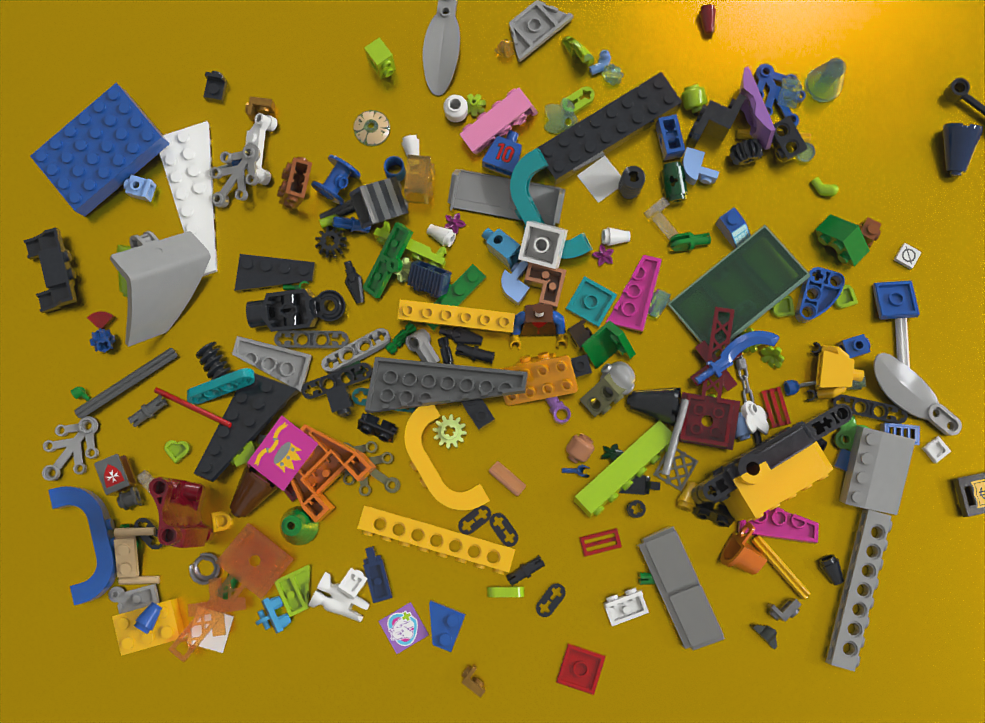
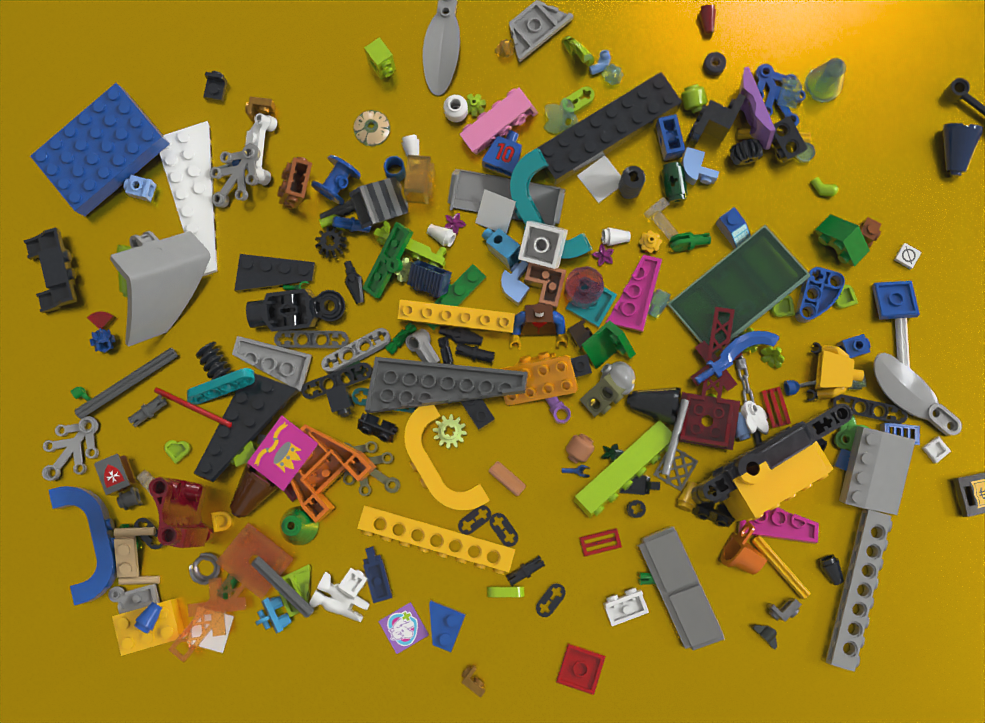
none -> dark grey axle [251,556,314,618]
none -> white sticker [475,189,516,234]
none -> clear pink brick [564,266,604,309]
none -> yellow plant [639,230,662,253]
none -> black wheel [703,52,727,75]

